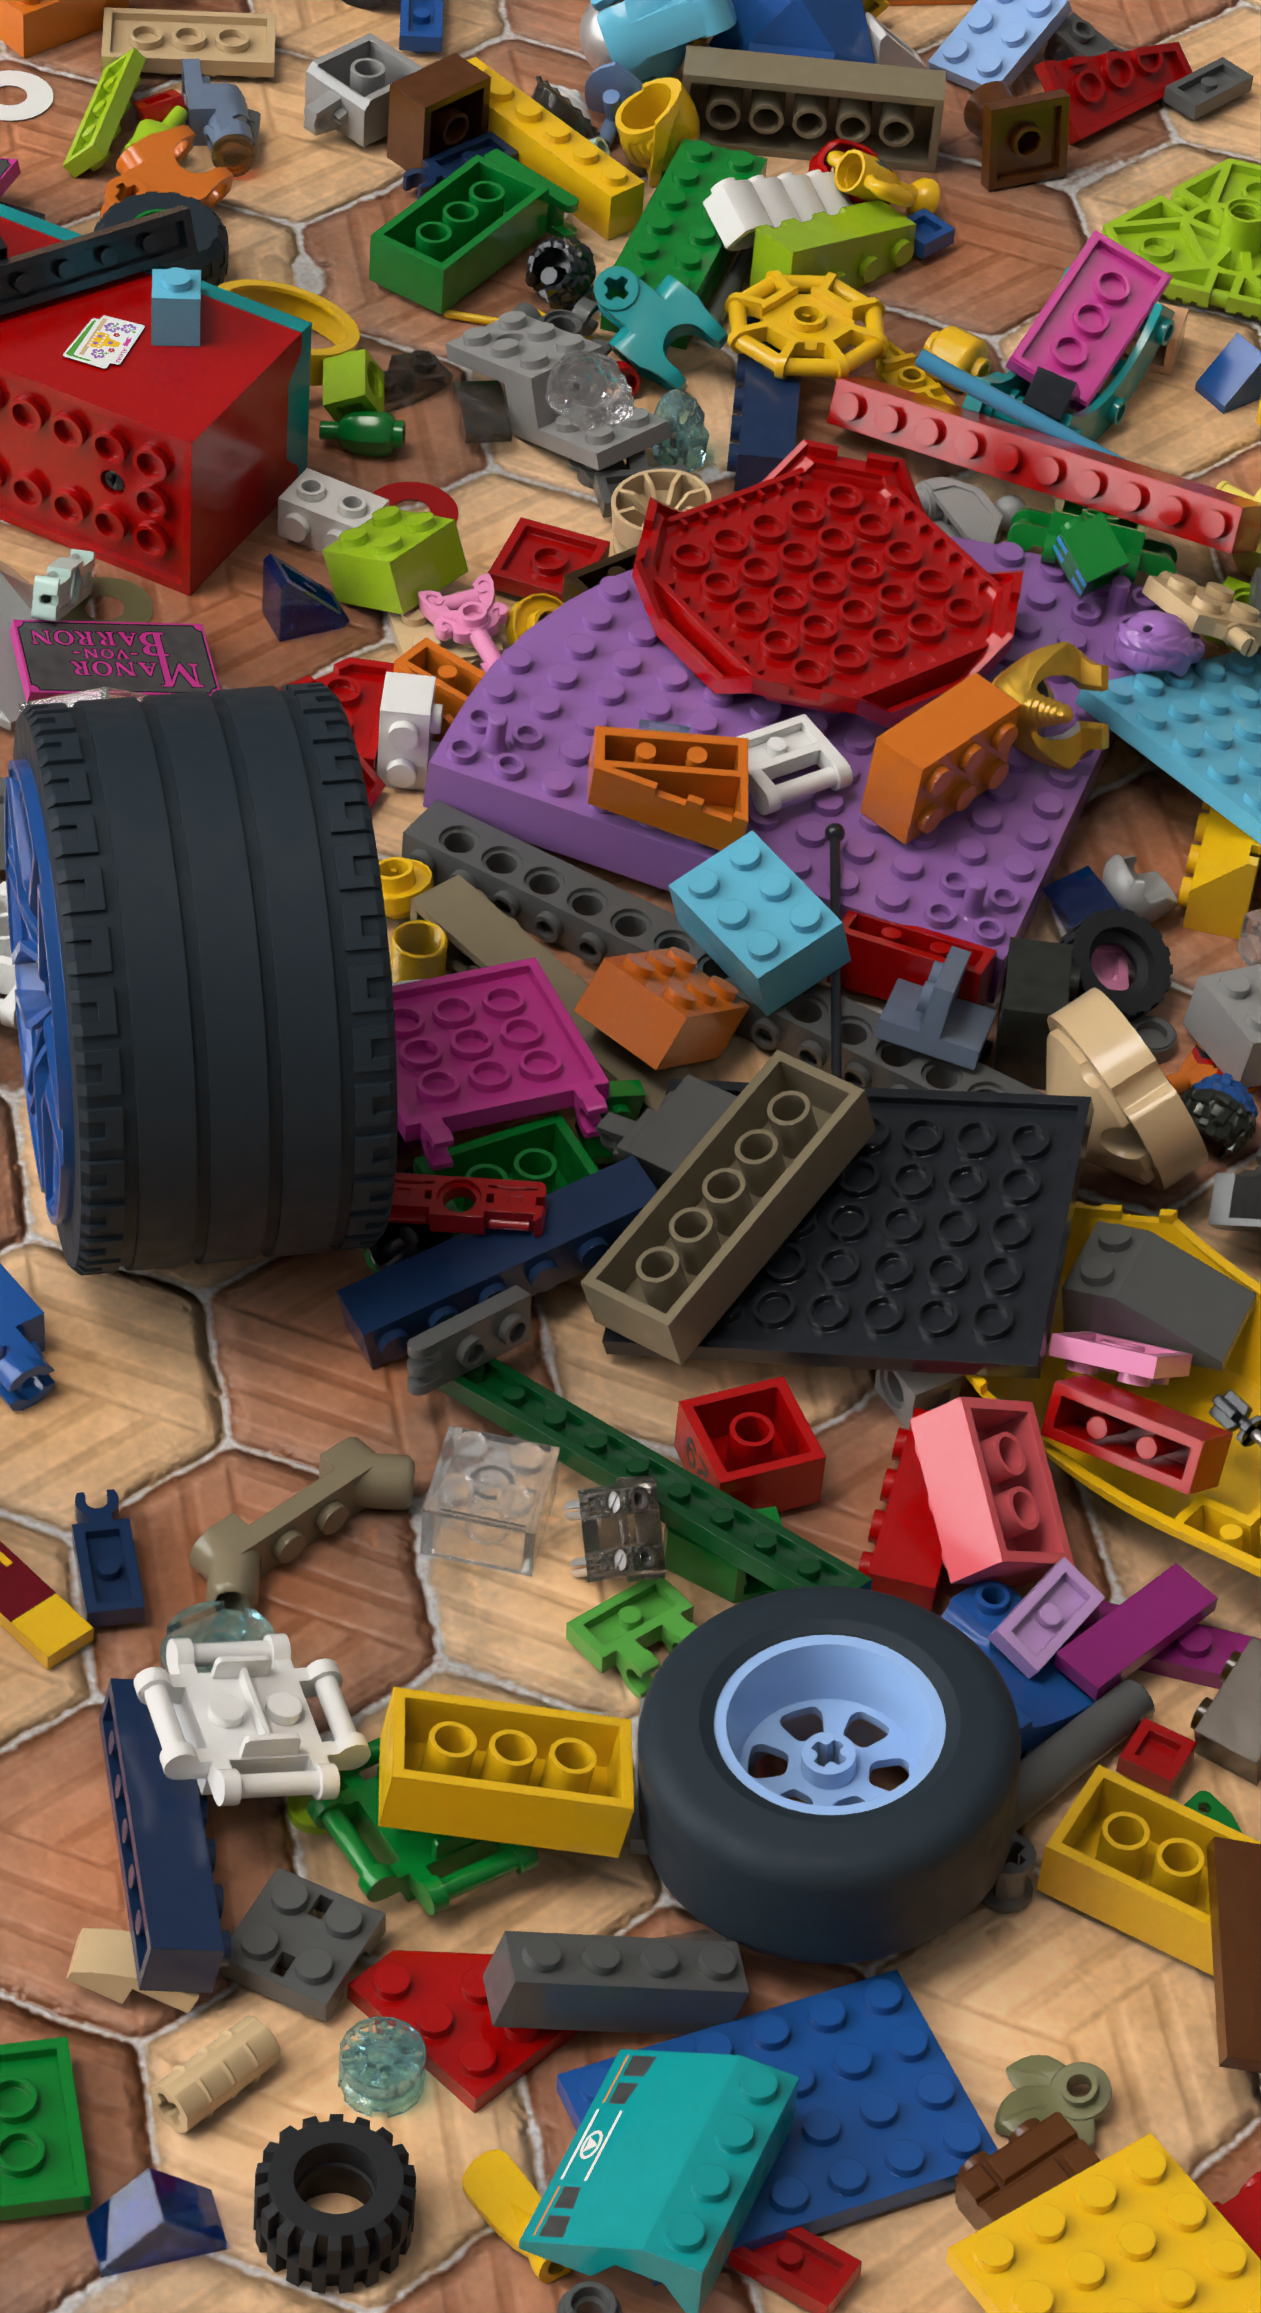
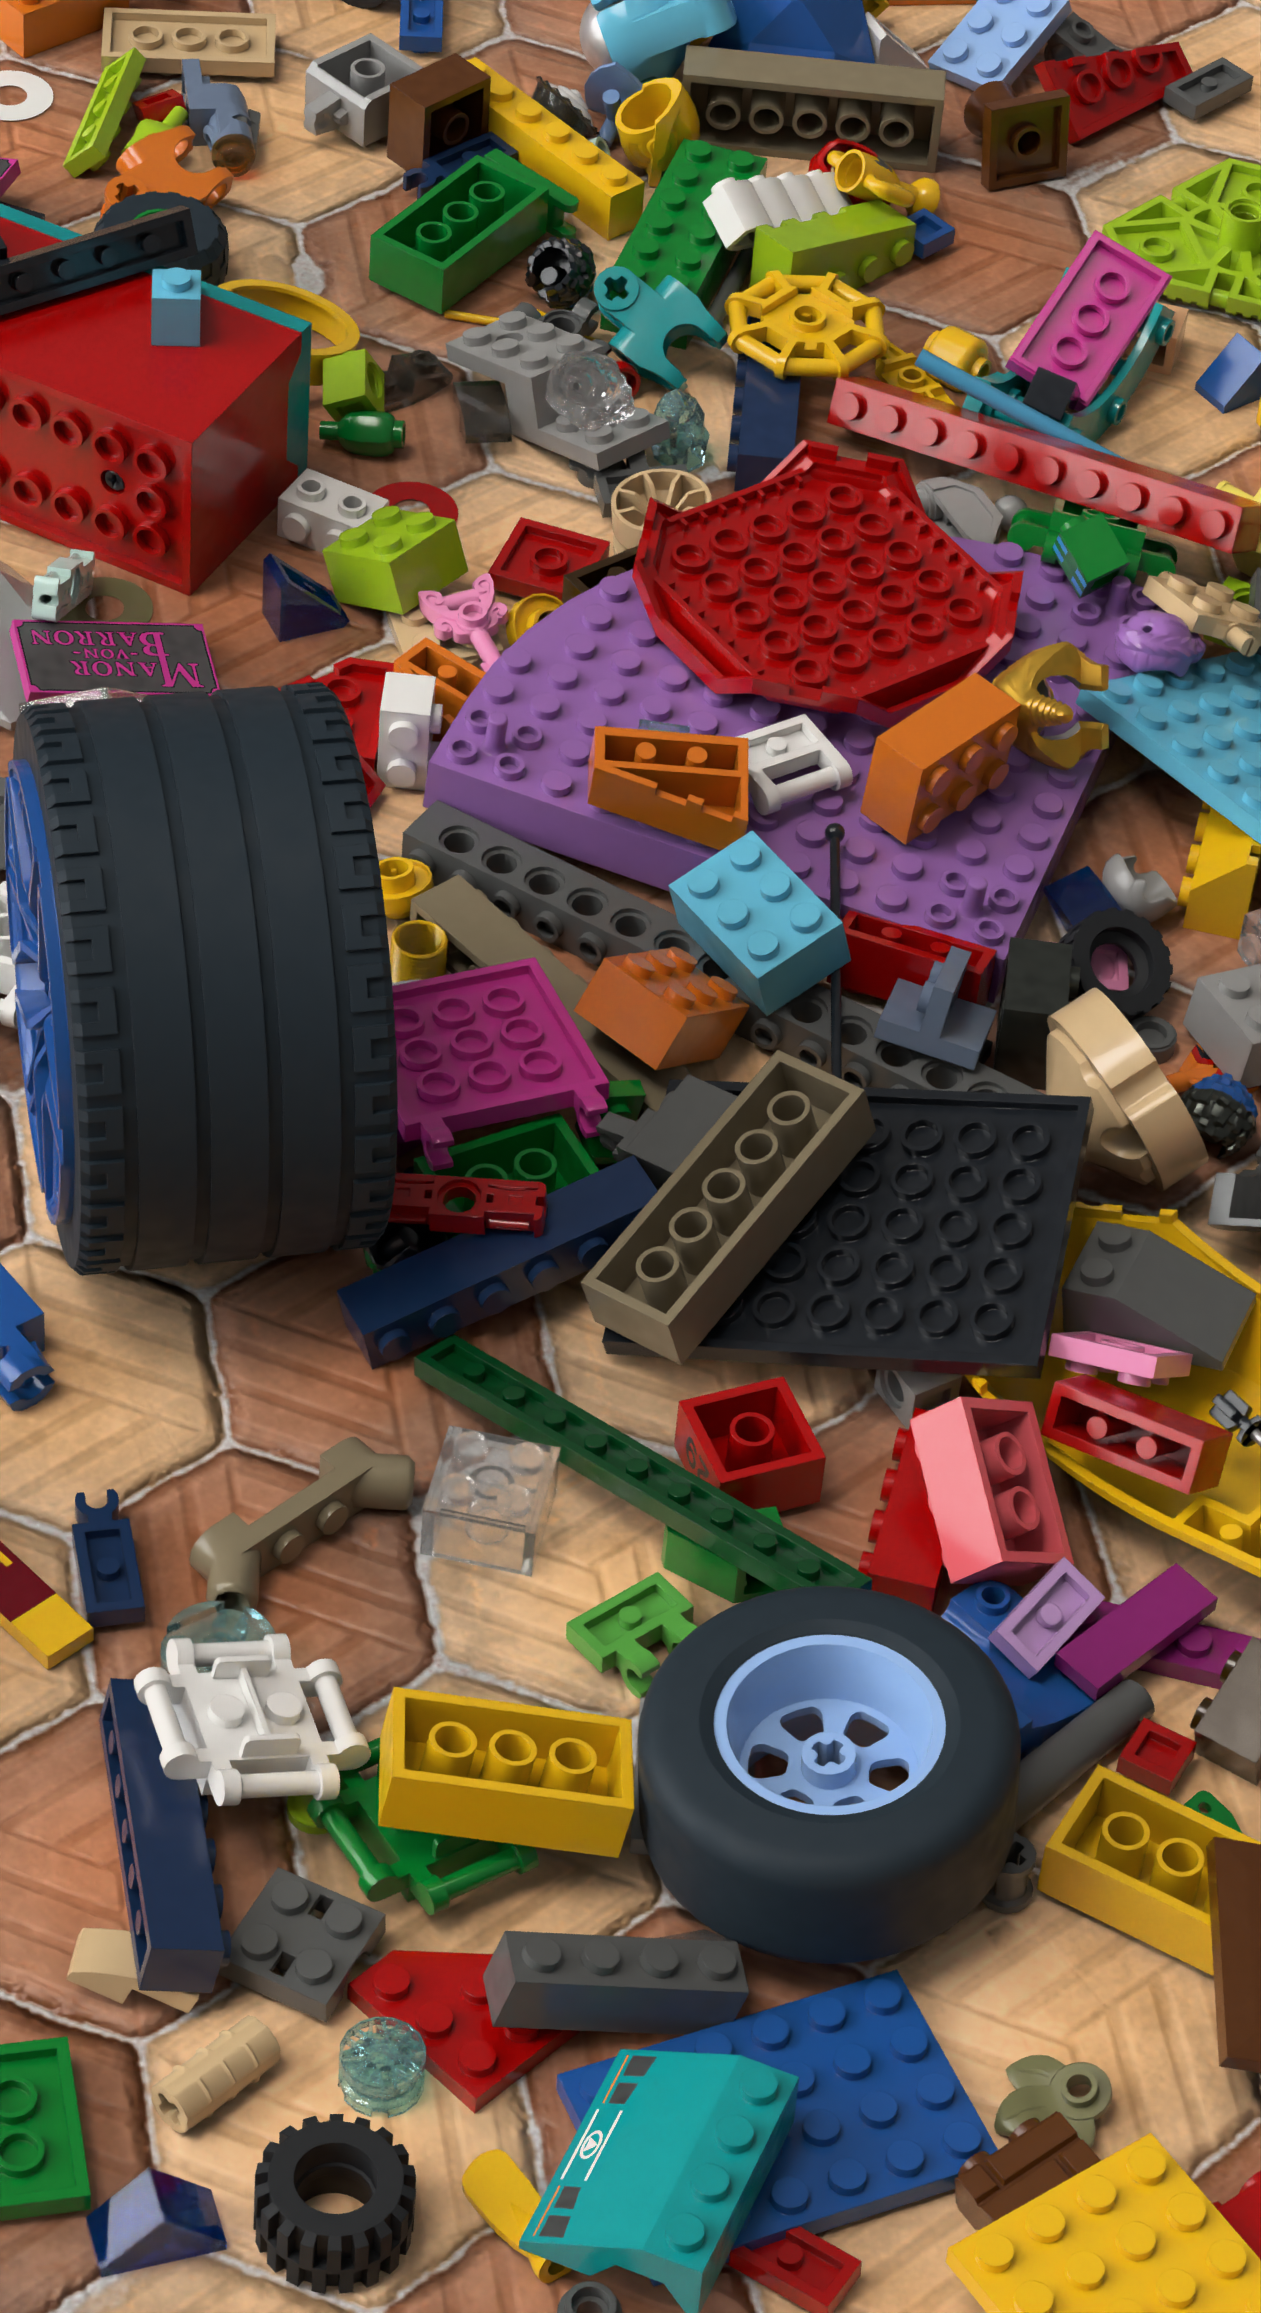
white sticker [63,315,145,369] -> none
dark grey hinge [407,1285,531,1396] -> none
clear smoke piece [564,1475,666,1583] -> none

